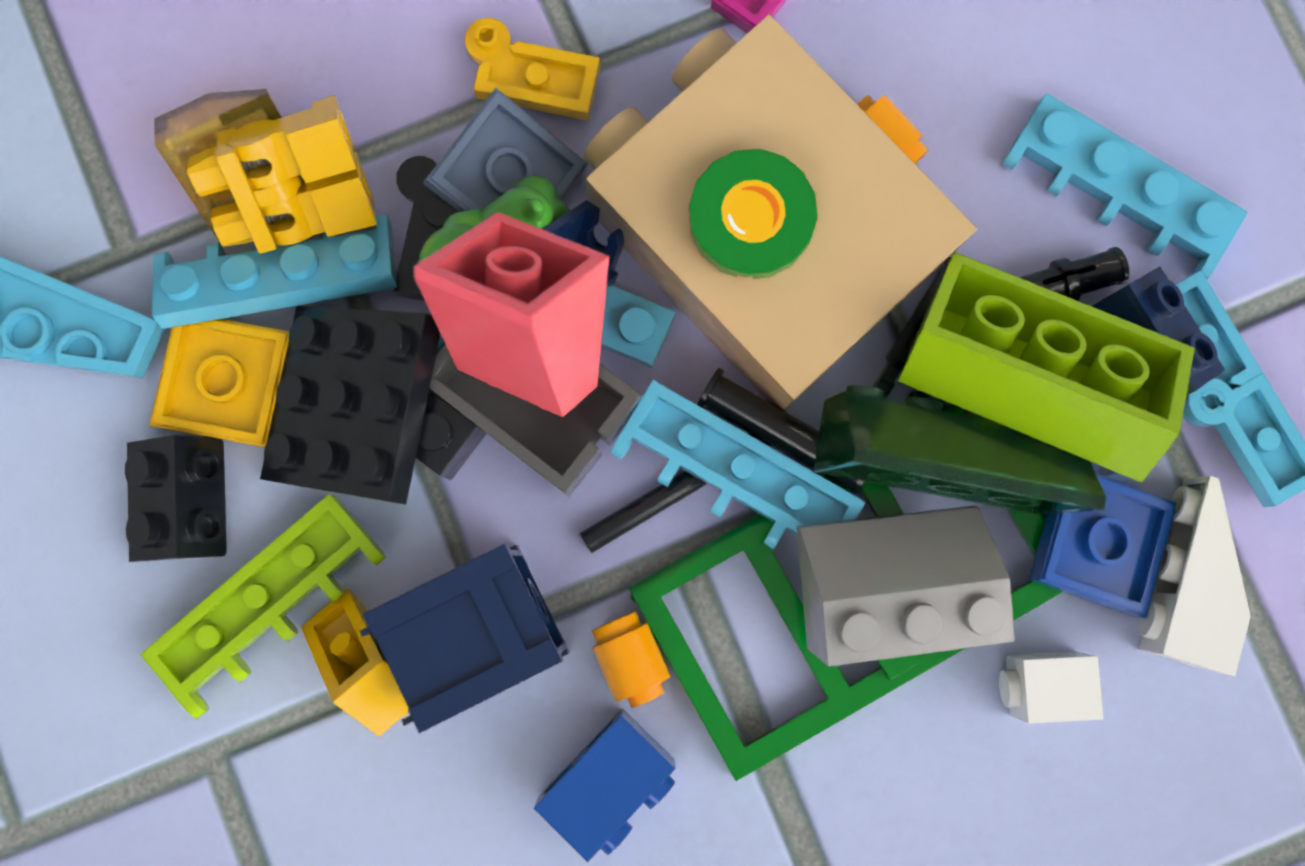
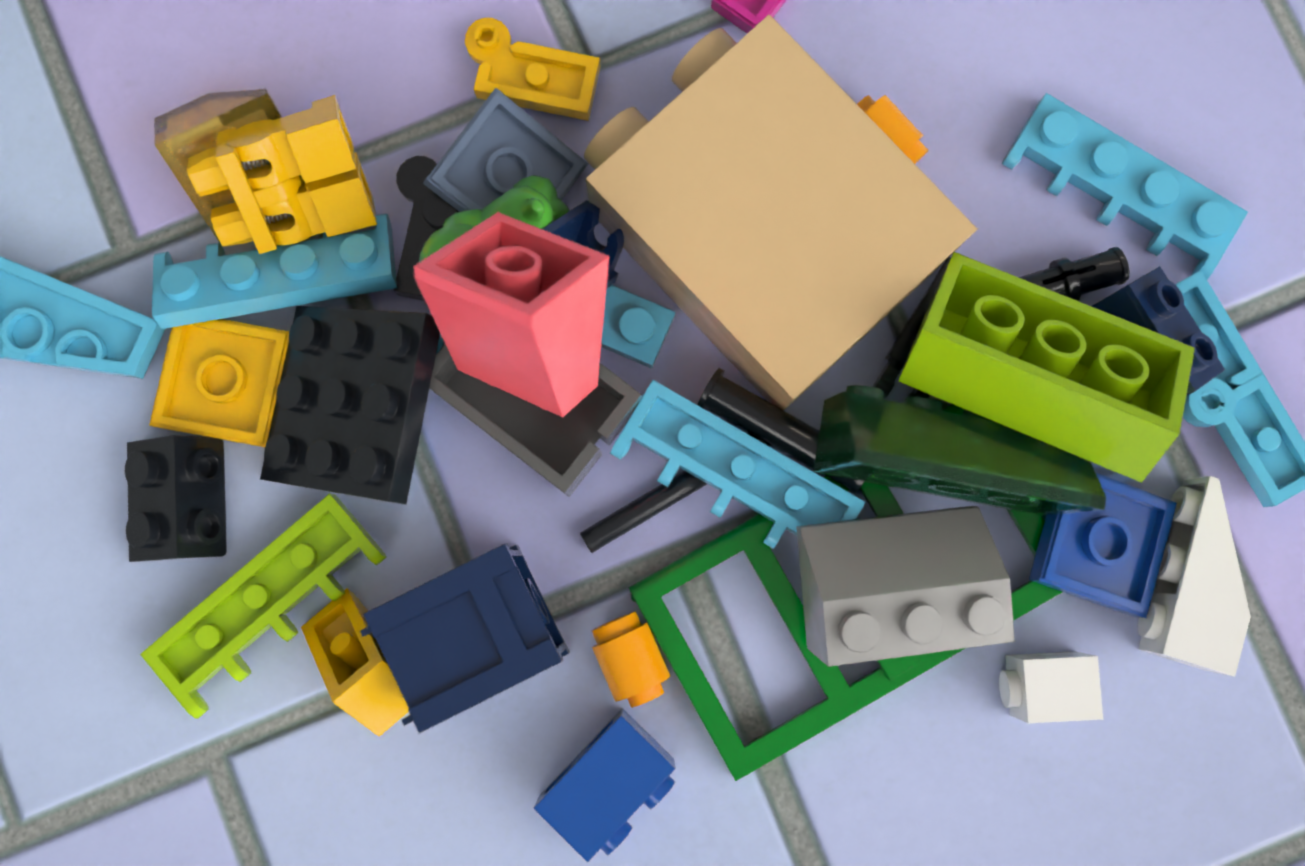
black brick [416,391,487,480] -> none
green tile [689,149,818,279] -> none

